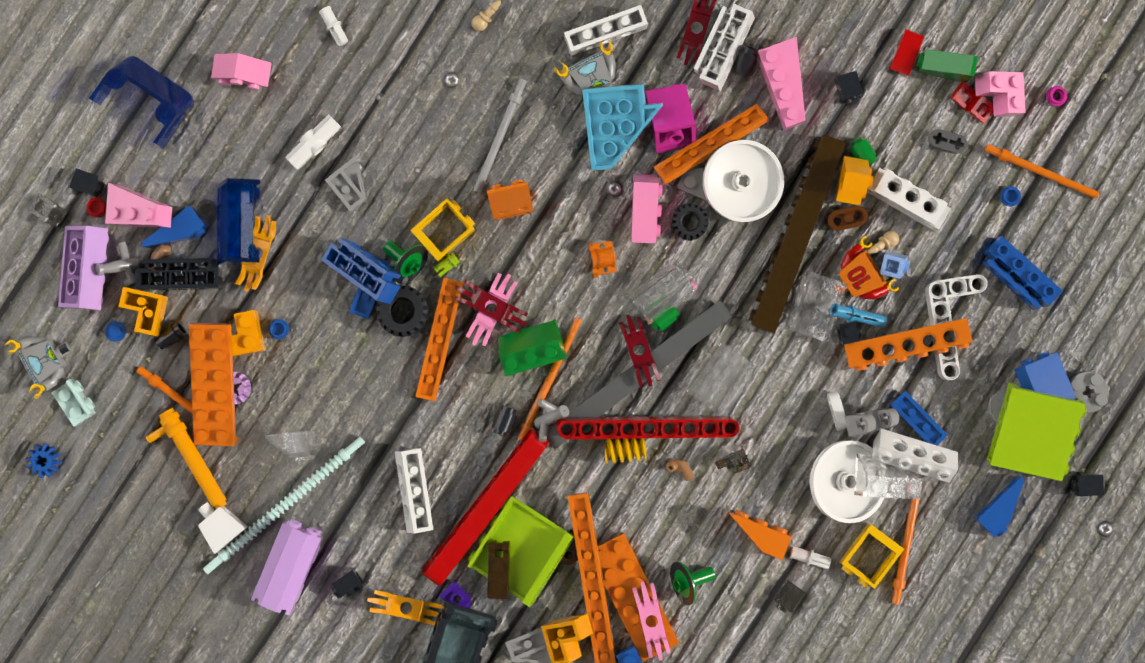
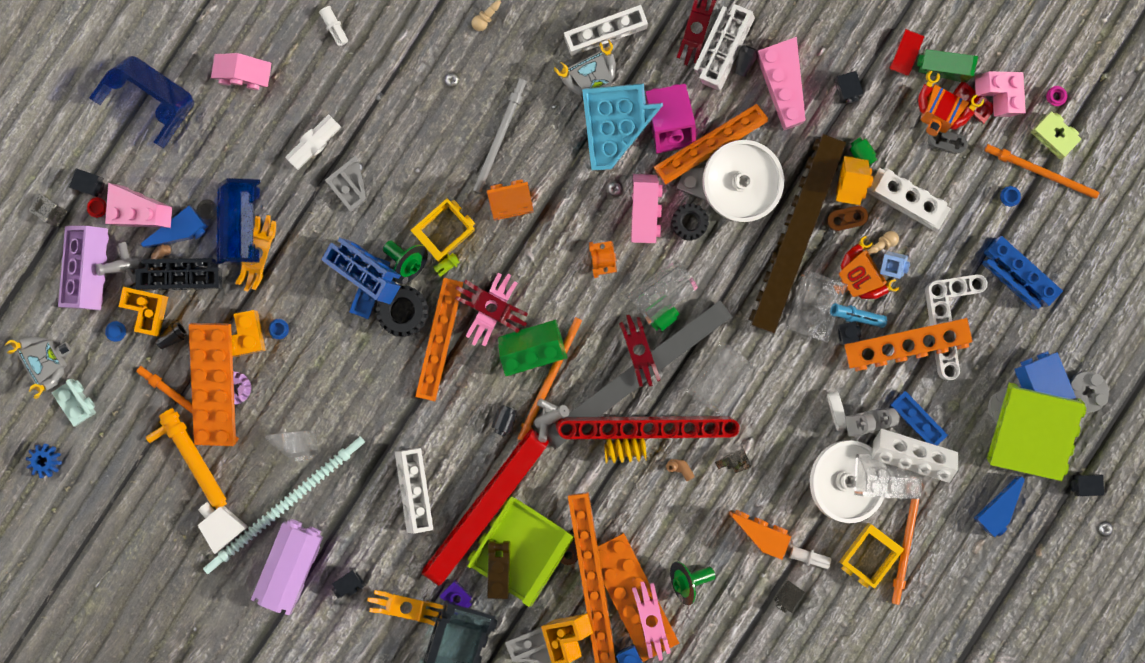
none -> torso [918,71,984,136]
none -> yellowish green brick [1030,111,1081,159]

